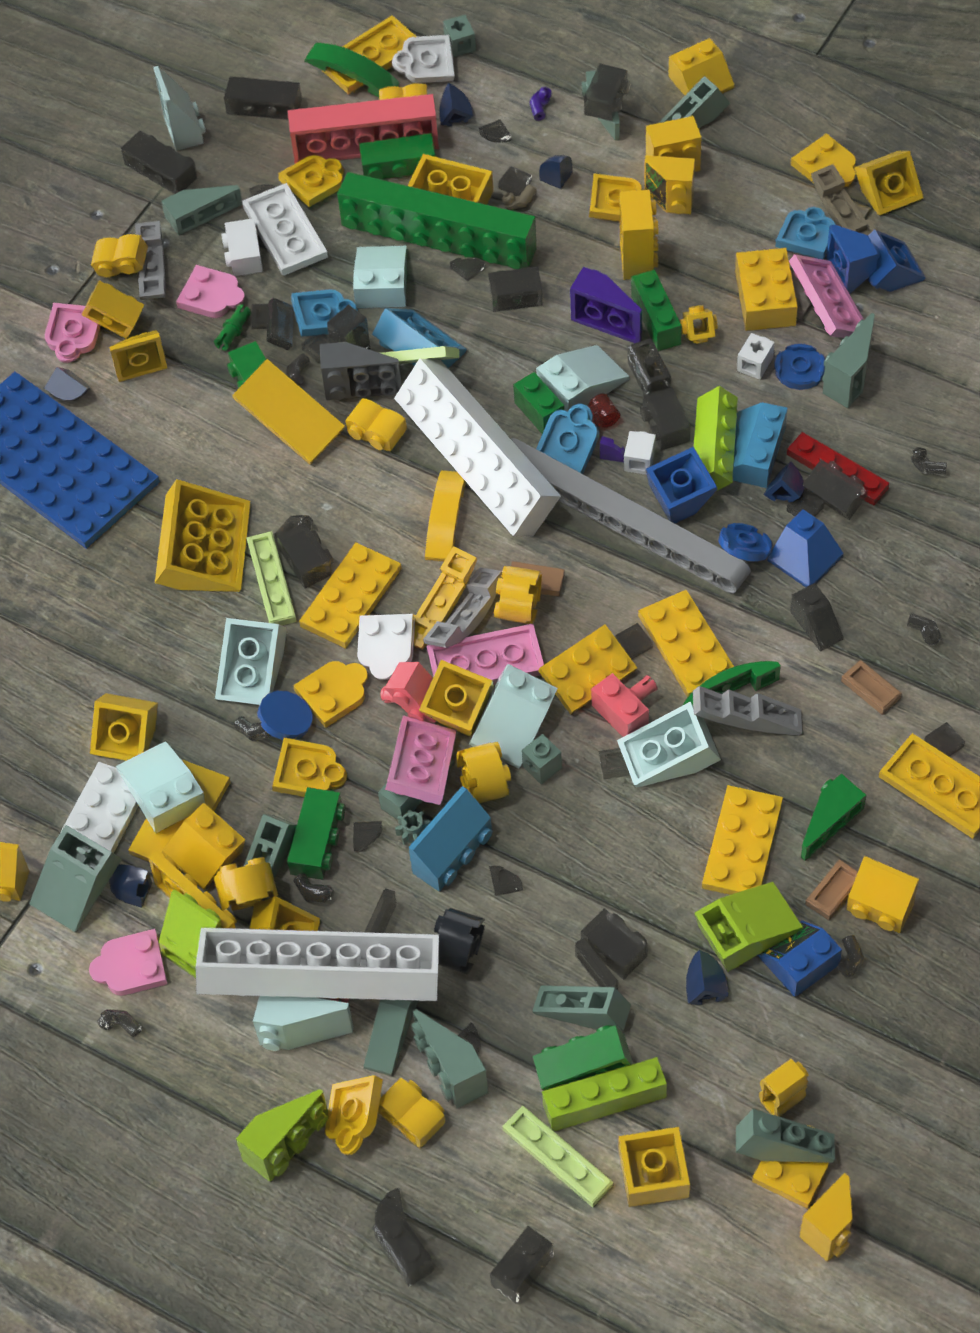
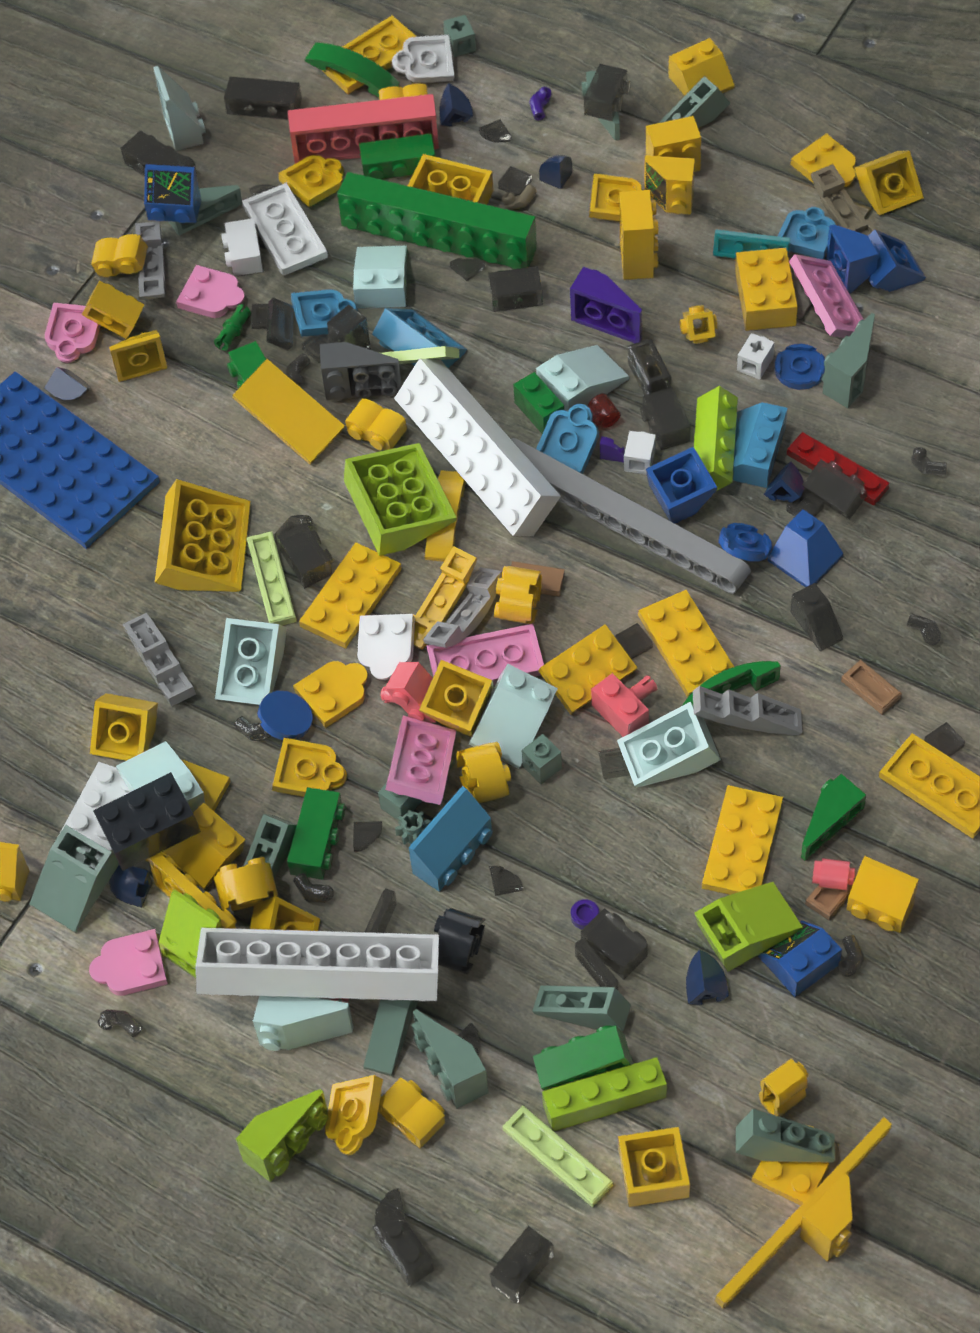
green brick [631,269,682,352] -> none
none -> black brick [93,772,201,871]
none -> light grey slope [123,613,196,707]
none -> slope [144,164,202,223]
none -> lime slope [344,443,457,556]
none -> dark purple tile [571,899,600,930]
none -> teal tile [713,229,791,258]
none -> yellow tile [715,1117,892,1309]
none -> coral brick [812,858,855,890]

